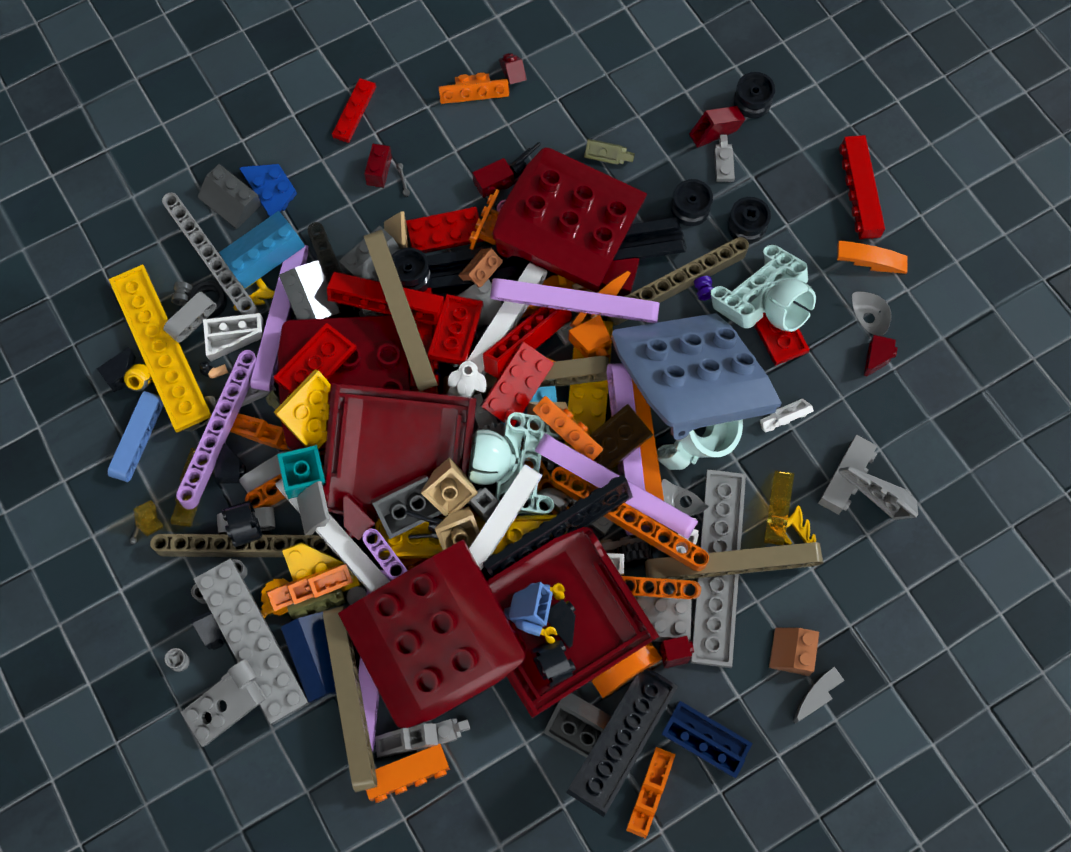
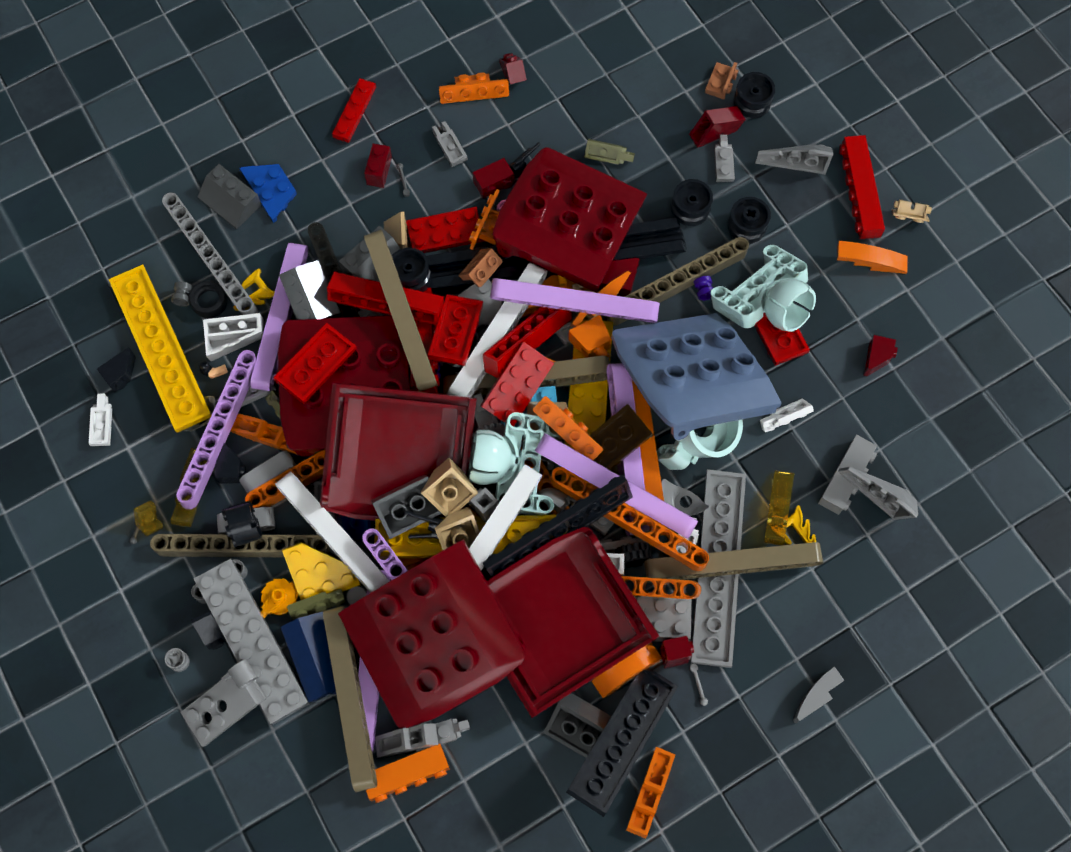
medium blue beam [108,391,163,482] -> none
yellow head [124,364,152,391] -> none
light grey beam [163,292,217,342] -> none
dark azure slope [219,211,305,289] -> none
orange slope [266,563,353,611] -> none
yellow plate [274,369,331,449] -> none
teal slope [277,445,326,499] -> none
light grey slope [297,481,330,536] -> none
dark red slope [343,492,378,541] -> none
white plate [448,361,486,397] -> none
medium blue torso [504,582,565,644] -> none
black brick [531,639,576,688] -> none
black slope [547,599,576,649] -> none
dark blue slope [661,701,753,779] -> none
nougat slope [769,628,819,676] -> none
light grey piece [852,292,891,336] -> none
none -> white hinge [89,393,112,446]
none -> light grey hinge [432,121,468,167]
none -> light grey hinge [690,664,708,706]
none -> nougat bracket [705,62,739,99]
none -> light grey wedge [755,144,833,175]
none -> tan hinge [891,200,932,223]

